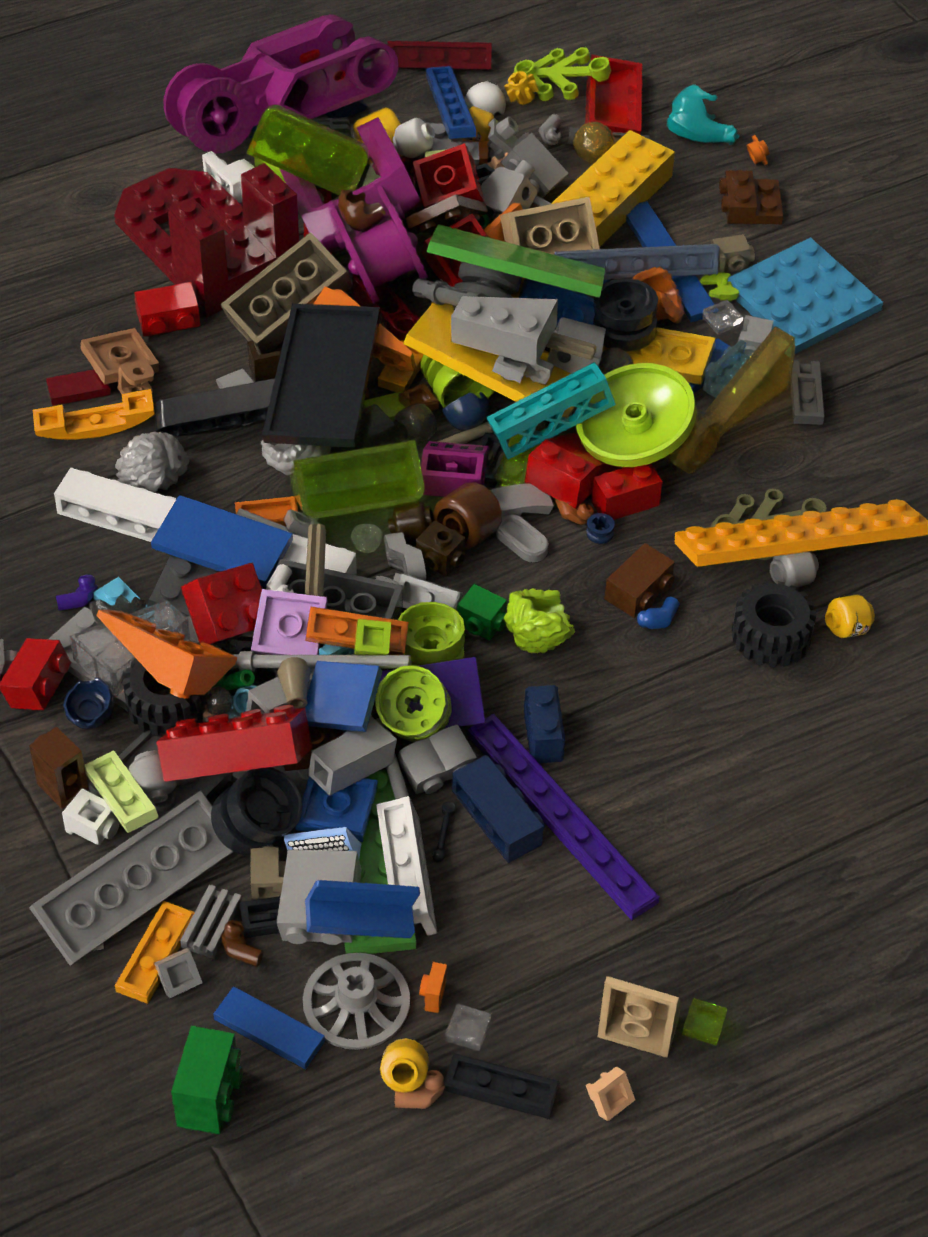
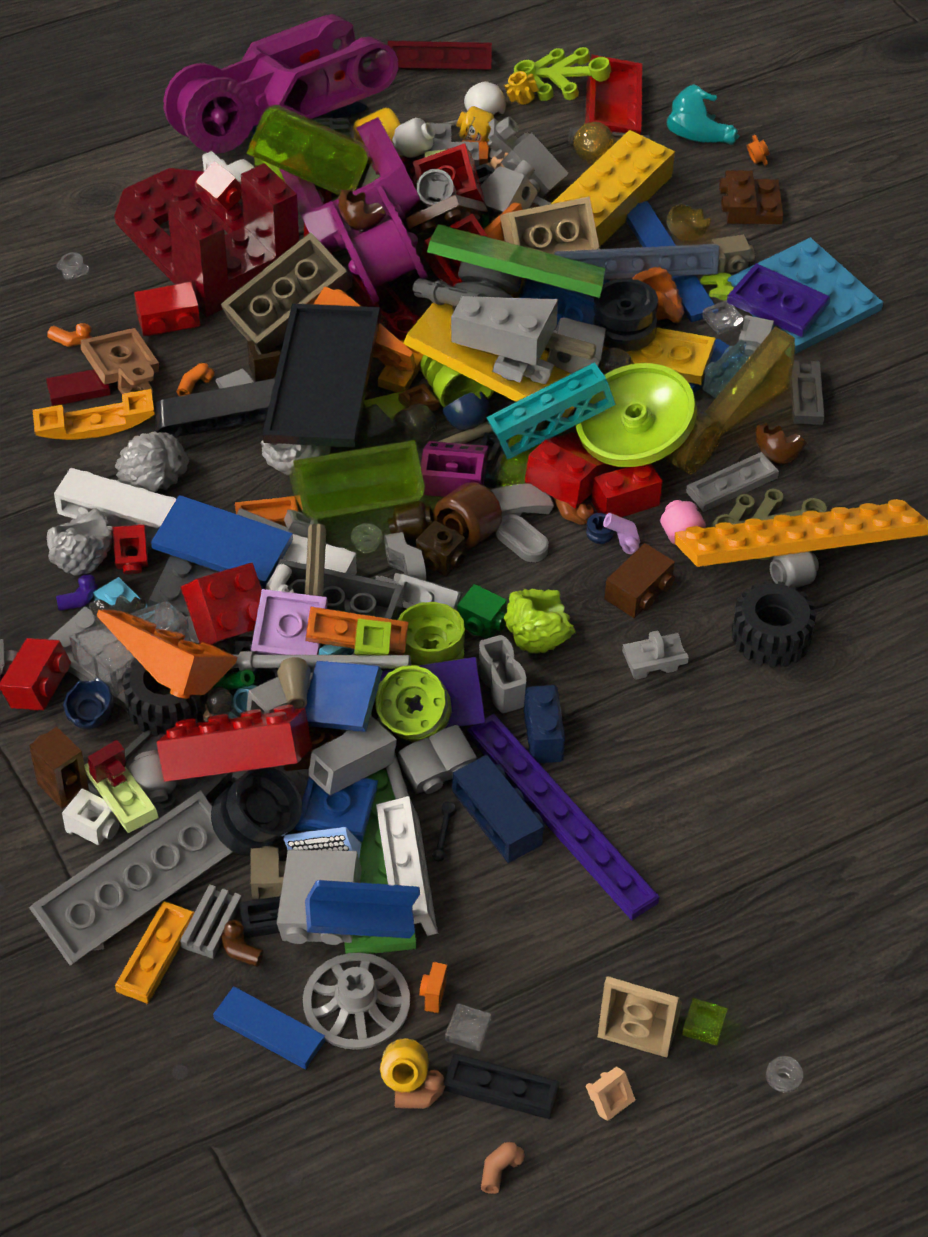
light grey plate [154,948,203,998] -> none
green brick [171,1025,243,1135] -> none
blue tile [426,66,476,139] -> none
light grey arm [539,114,561,146] -> none
blue arm [637,597,680,629] -> none
yellow head [825,595,875,638] -> none
none -> orange arm [47,323,92,347]
none -> light grey hair [47,508,114,576]
none -> clear plate [56,252,89,280]
none -> dark red tile [88,740,127,787]
none -> red brick [113,525,149,574]
none -> orange arm [176,363,215,396]
none -> brick [196,161,242,211]
none -> light grey wheel [417,169,457,208]
none -> light grey brick [478,635,526,713]
none -> nougat arm [481,1142,525,1194]
none -> lavender arm [603,513,640,554]
none -> light grey hips [622,631,689,680]
none -> bright pink head [660,500,706,545]
none -> clear yellow hair [667,204,711,242]
none -> light grey tile [686,452,779,512]
none -> dark purple tile [727,263,831,337]
none -> reddish brown hair [755,423,807,464]
none -> clear plate [766,1056,803,1093]

